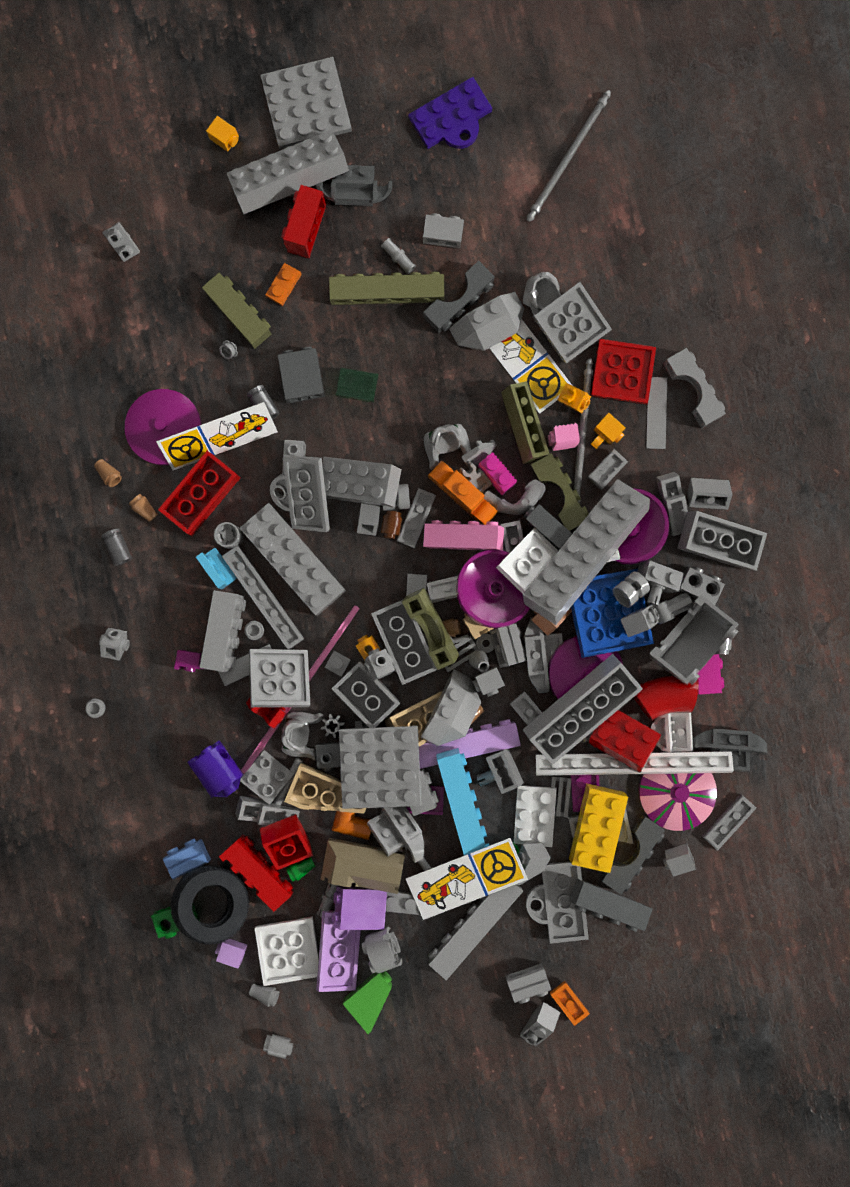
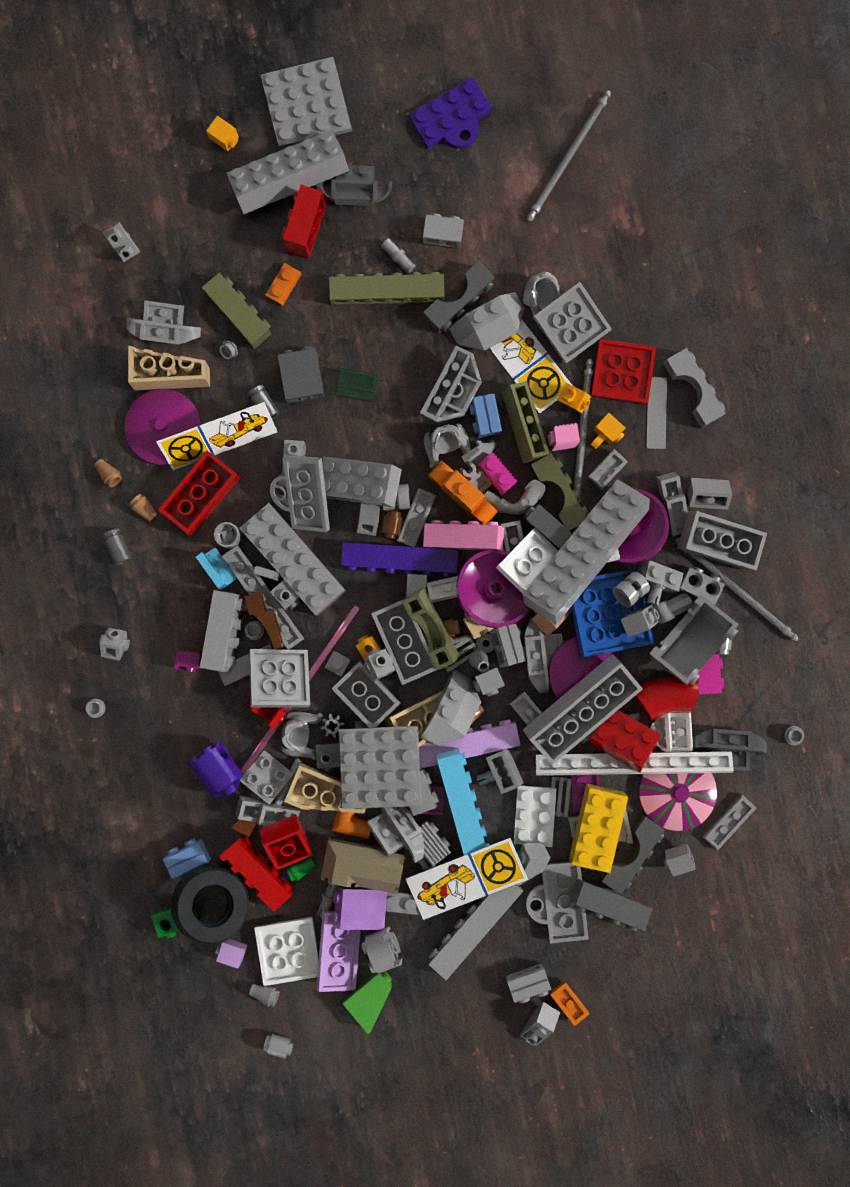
none -> light grey plate [126,300,201,344]
none -> tan wedge [128,346,210,390]
none -> orange tile [232,820,257,837]
none -> reddish brown slope [243,592,284,649]
none -> light grey tile [253,566,281,582]
none -> light grey brick [270,580,301,610]
none -> dark purple brick [341,542,458,577]
none -> light grey brick [419,819,451,867]
none -> light grey wedge [420,346,482,422]
none -> medium blue brick [469,394,502,438]
none -> light grey hose [675,538,798,641]
none -> light grey plate [784,726,804,745]

